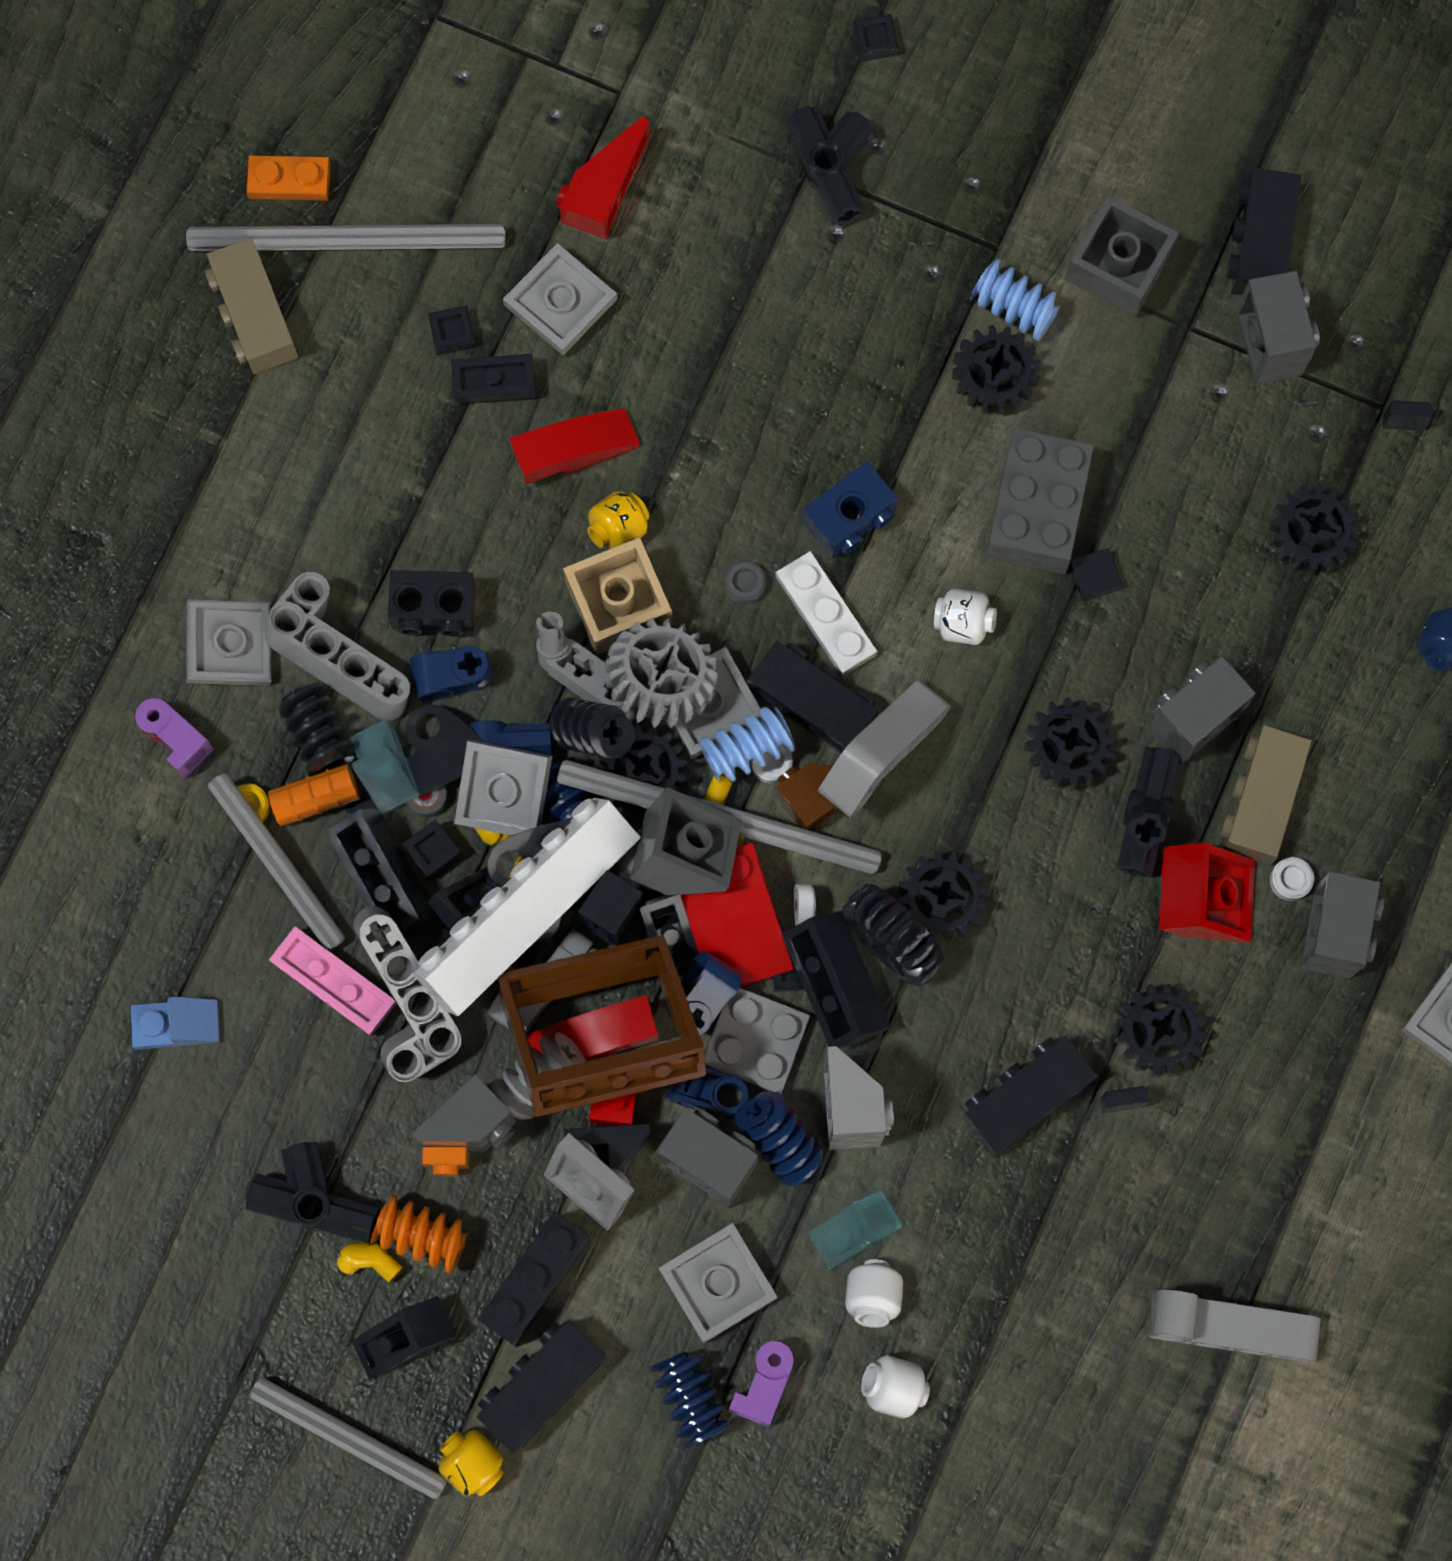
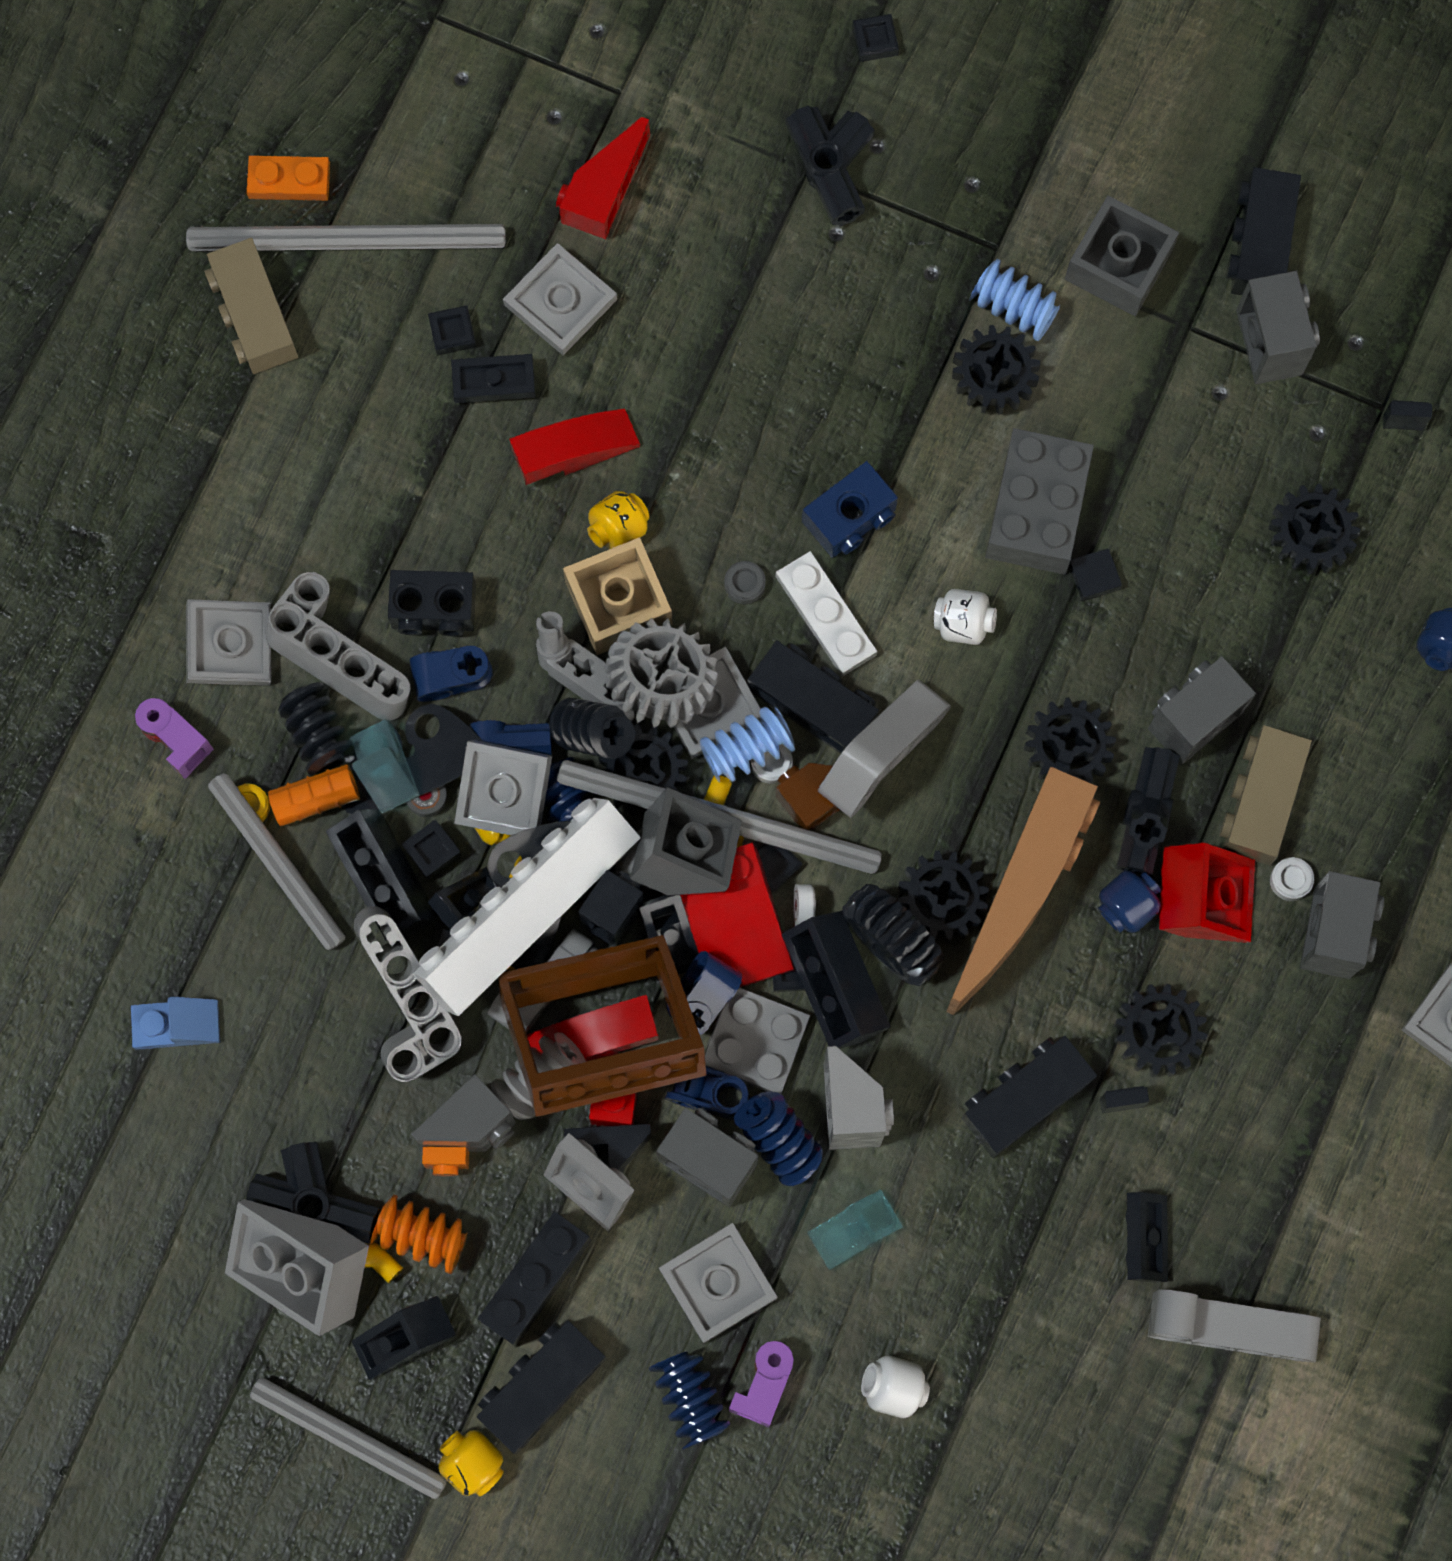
bright pink plate [269,927,397,1037] -> none
white head [845,1259,903,1328] -> none
none -> light grey slope [225,1199,369,1336]
none -> black tile [758,843,803,895]
none -> medium nougat slope [946,767,1100,1015]
none -> dark blue head [1097,871,1161,933]
none -> black plate [1126,1192,1168,1283]

